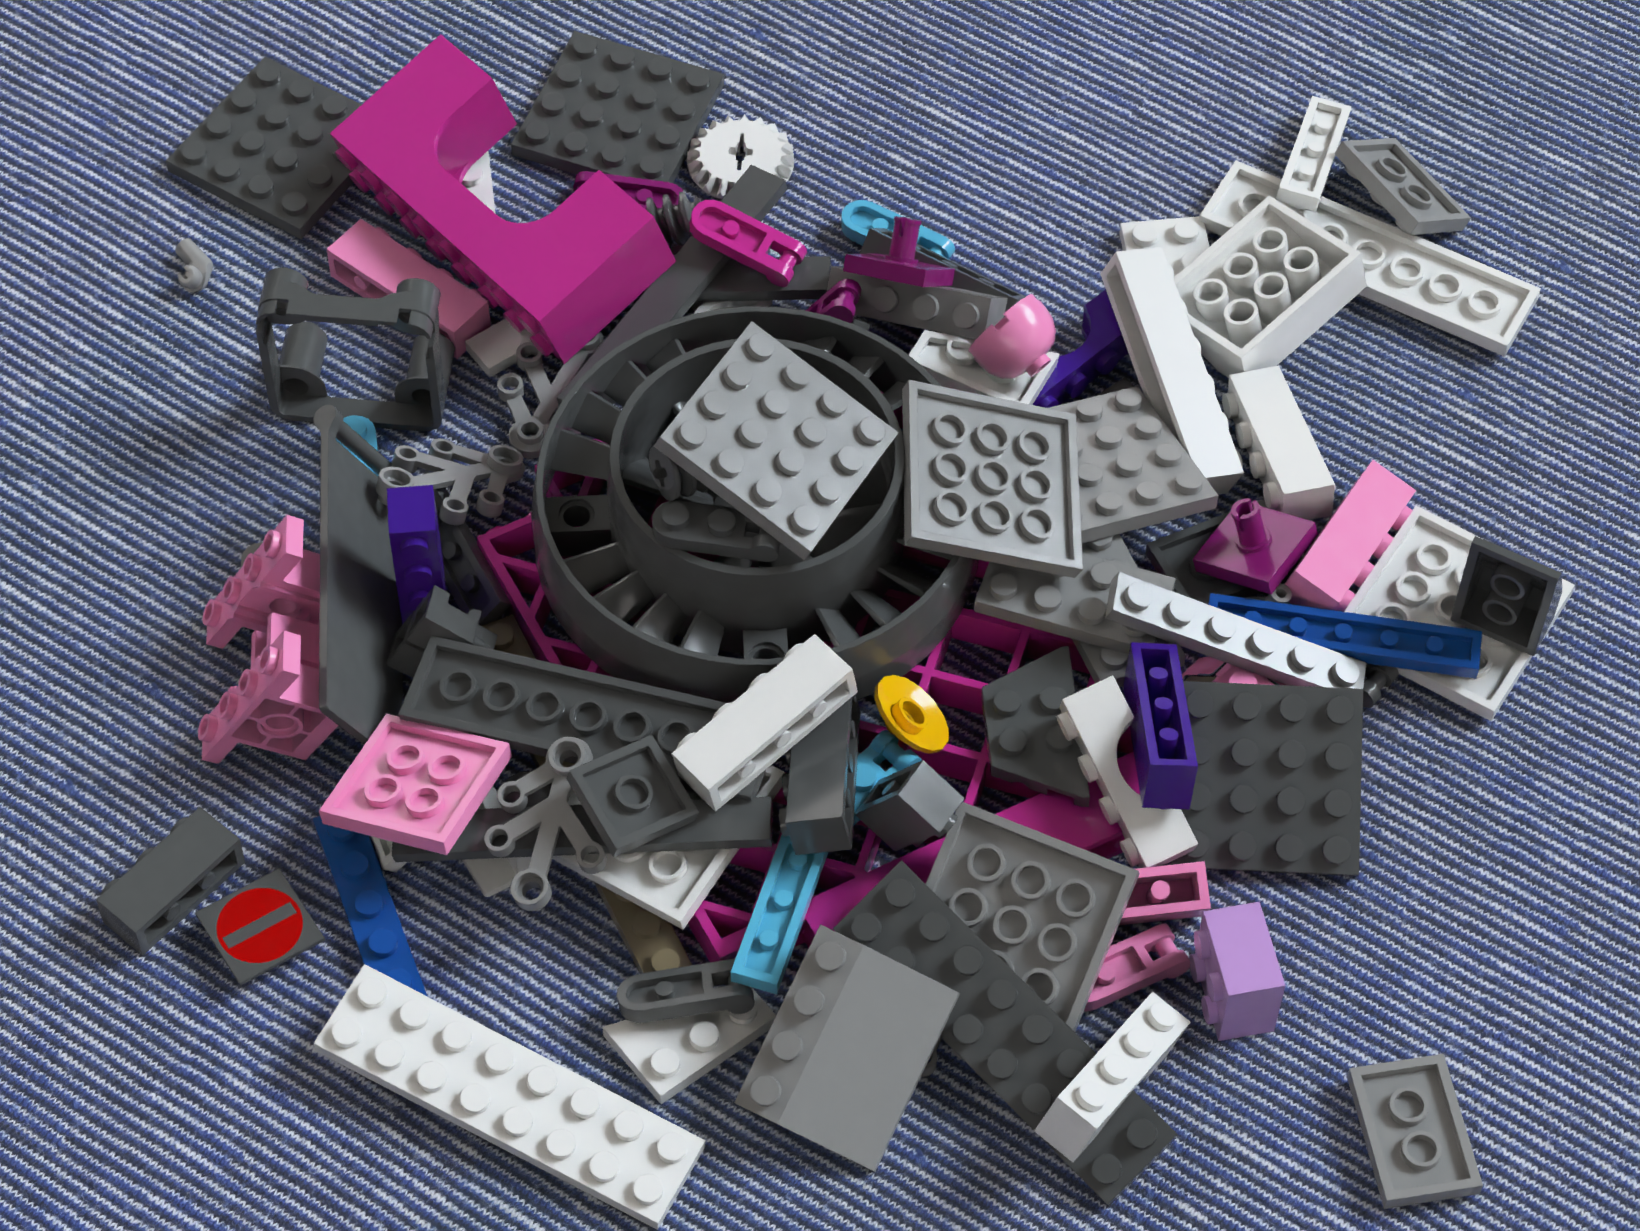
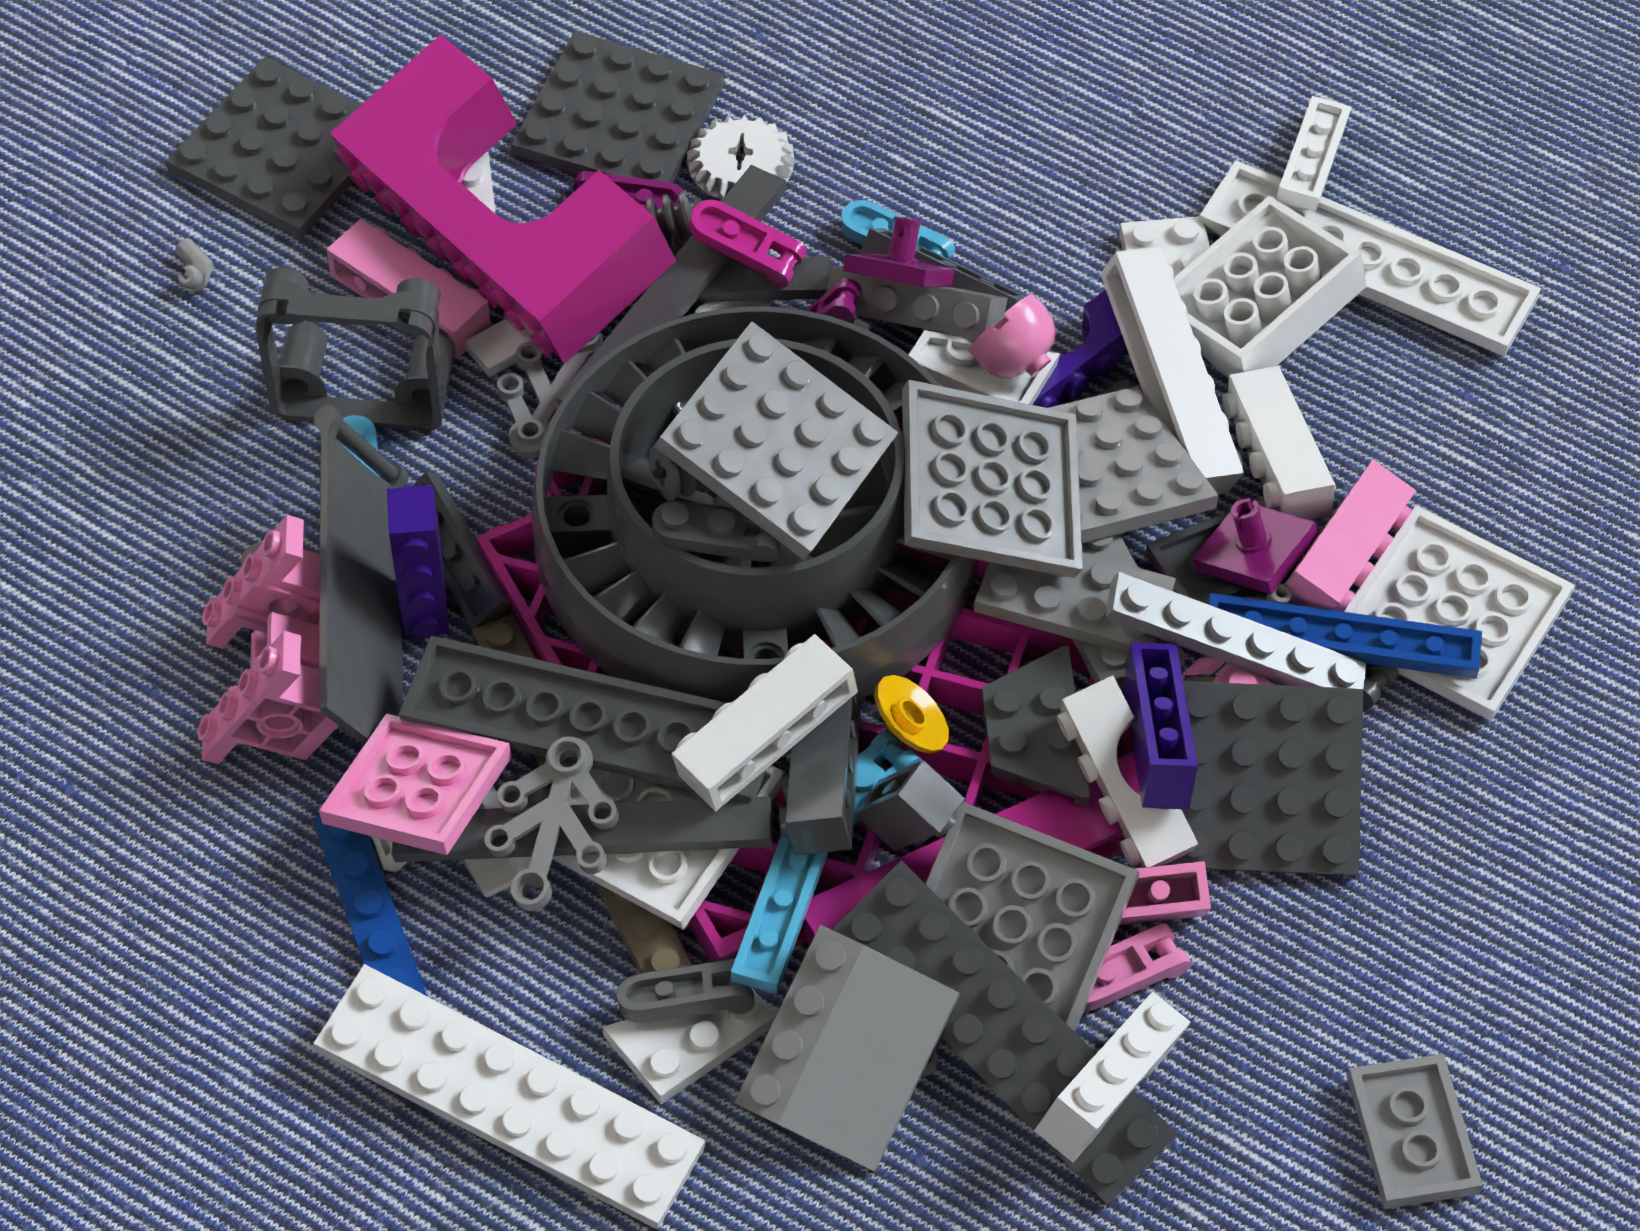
dark grey brick [96,807,245,956] -> none
piece [195,868,325,986] -> none
light grey plant [376,438,525,525] -> none
dark grey hips [386,585,498,678] -> none
dark grey plate [566,735,699,858] -> none
lavender brick [1189,901,1285,1041] -> none
light grey plate [1334,138,1471,235] -> none
dark grey slope [1450,536,1562,656] -> none

